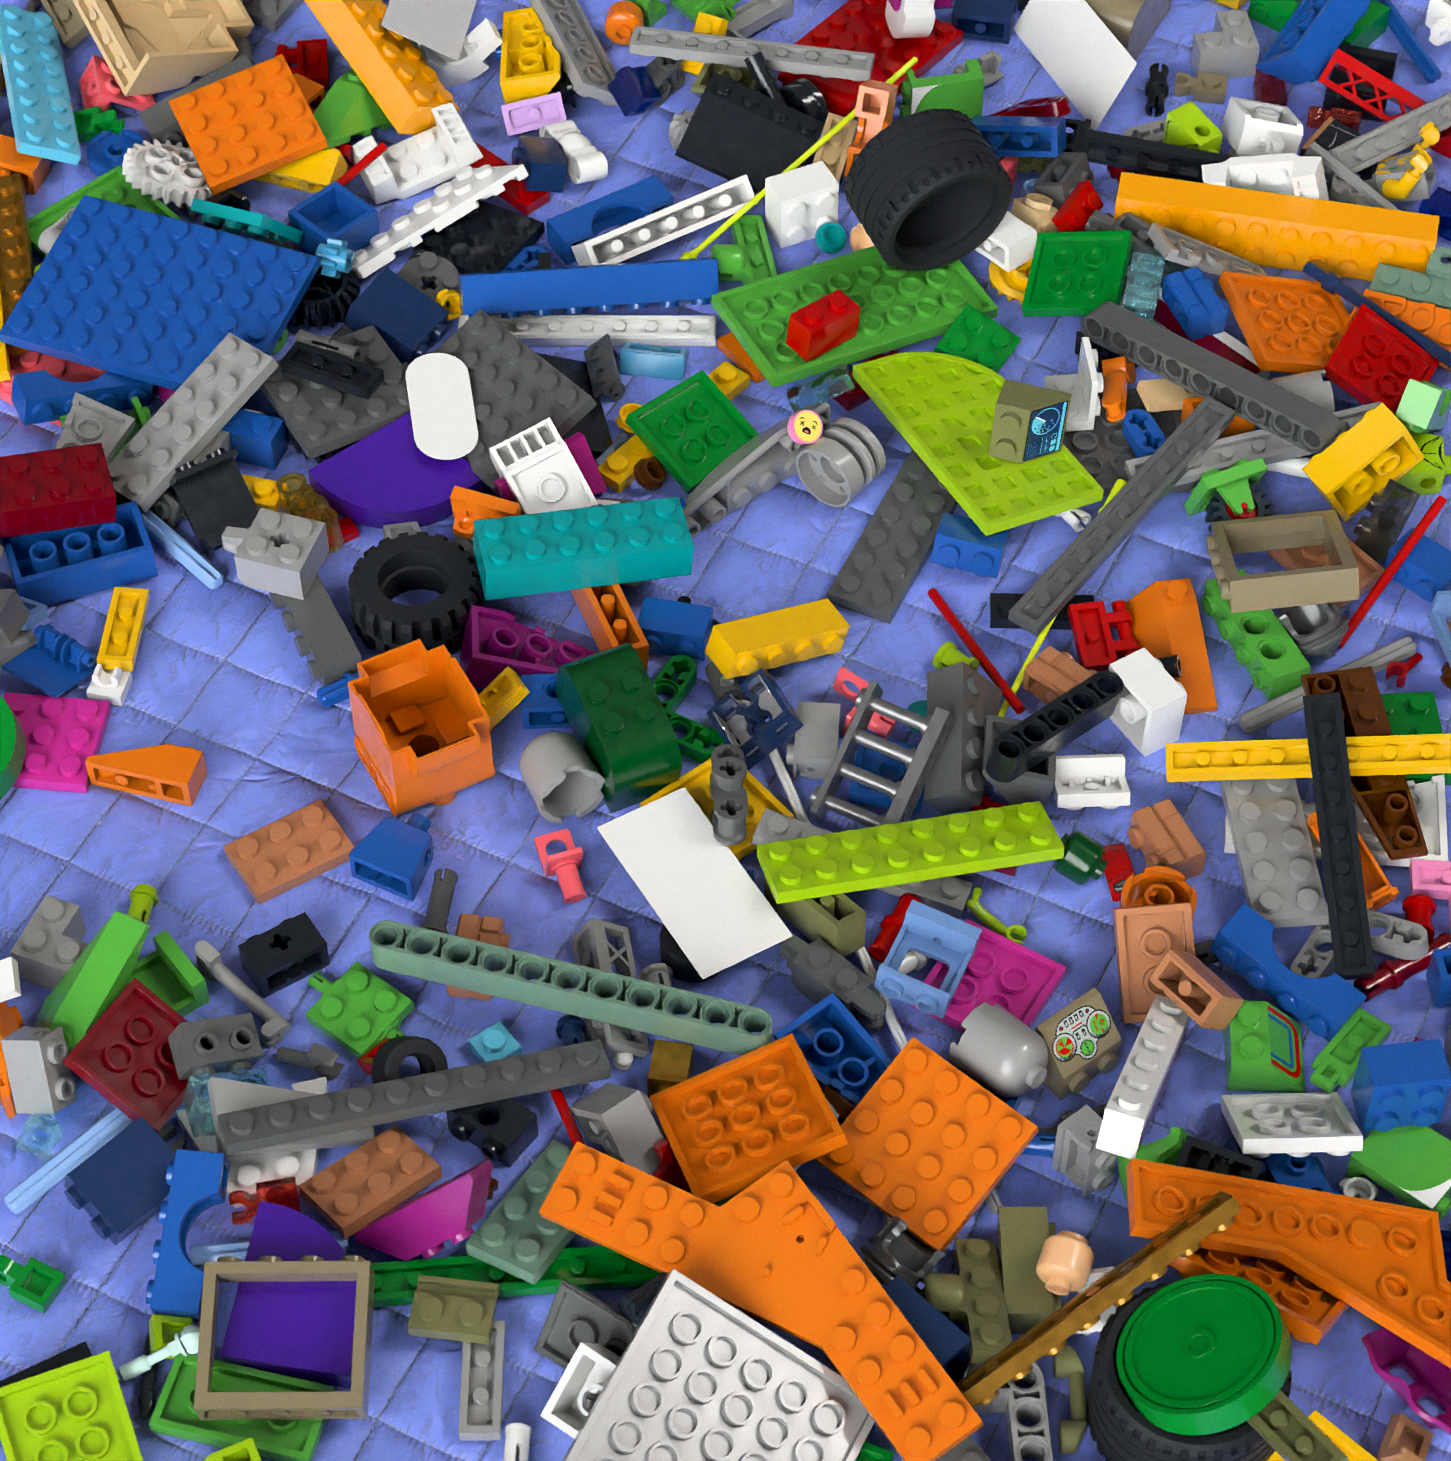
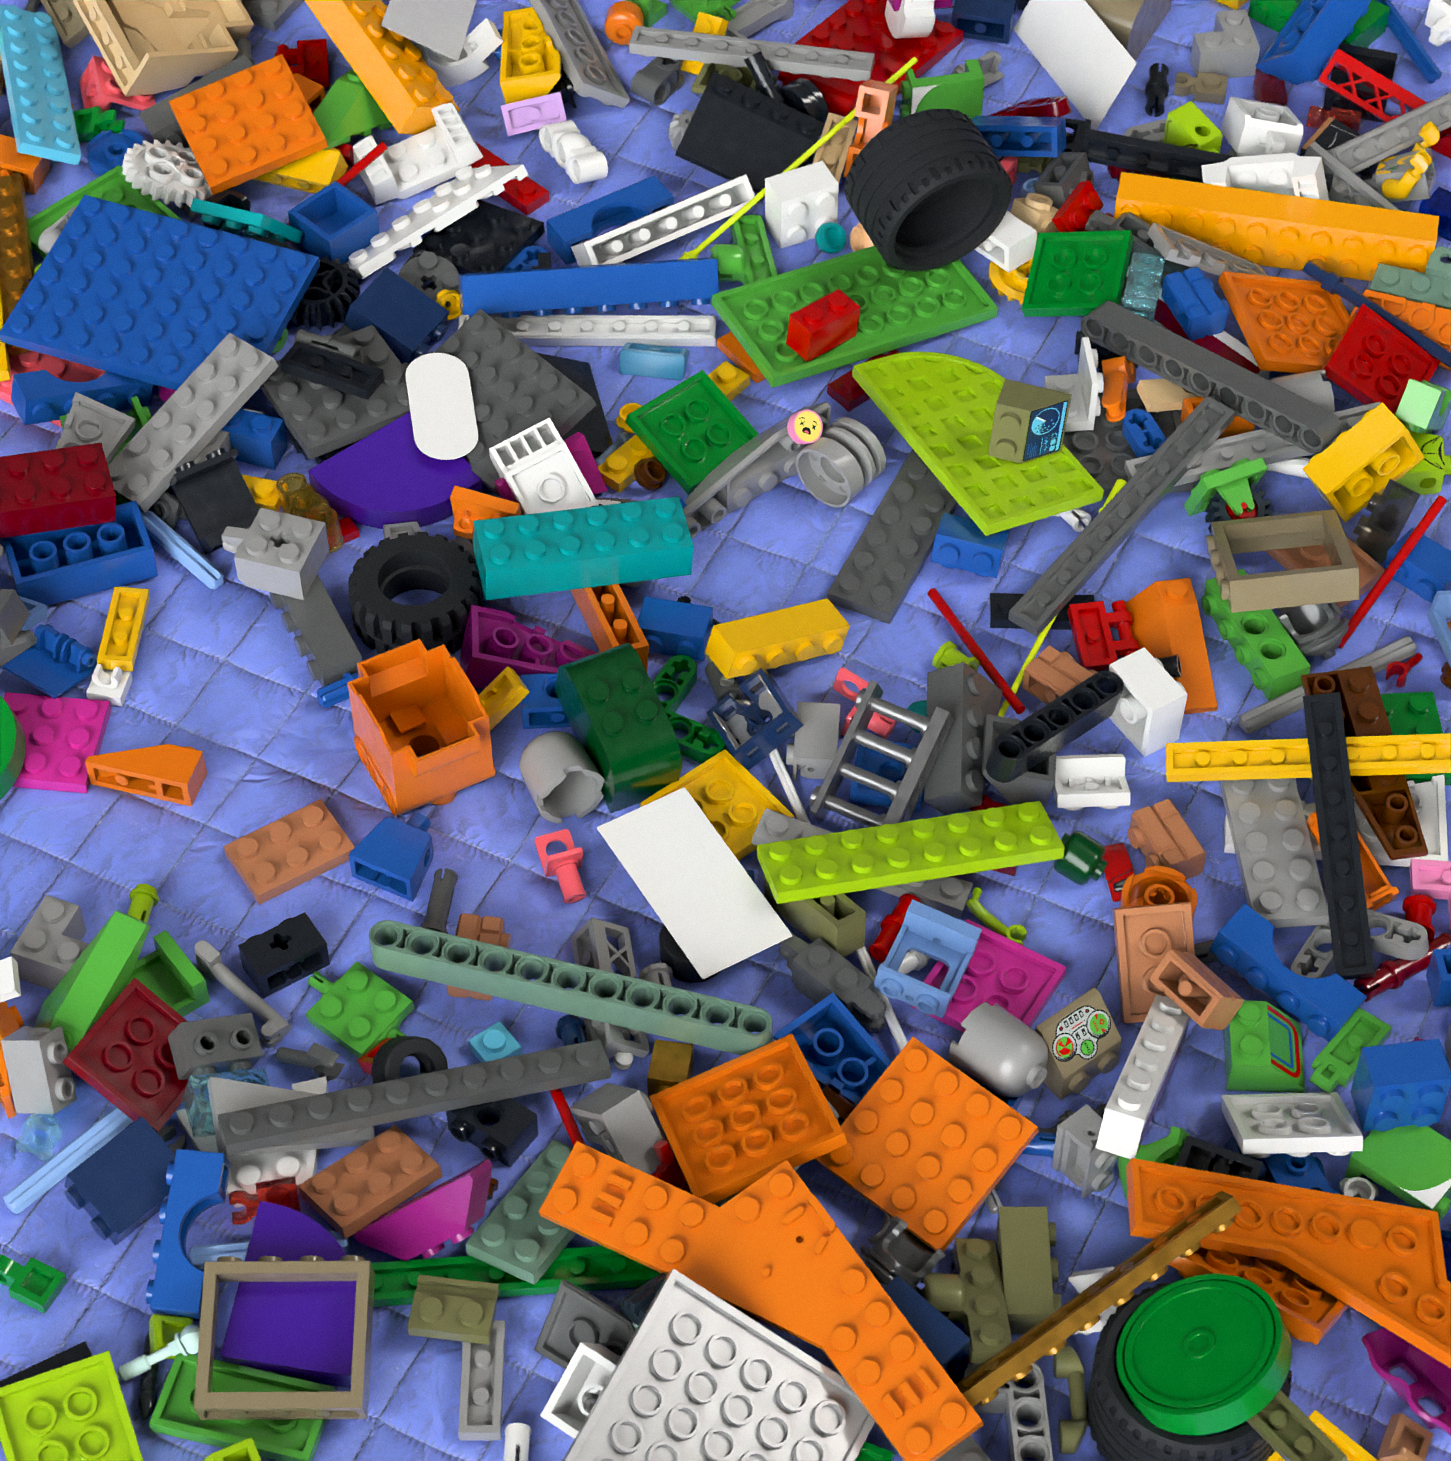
dark azure gear [315,238,354,279] -> none
dark blue brick [512,136,568,193] -> none
dark grey hinge [584,334,626,400] -> none
clear blue brick [607,66,662,117] -> none
dark grey axle [710,744,748,846] -> none
clear light blue slope [786,362,855,413] -> none
green plate [933,303,1022,374] -> none
light nougat head [1036,1231,1094,1296] -> none

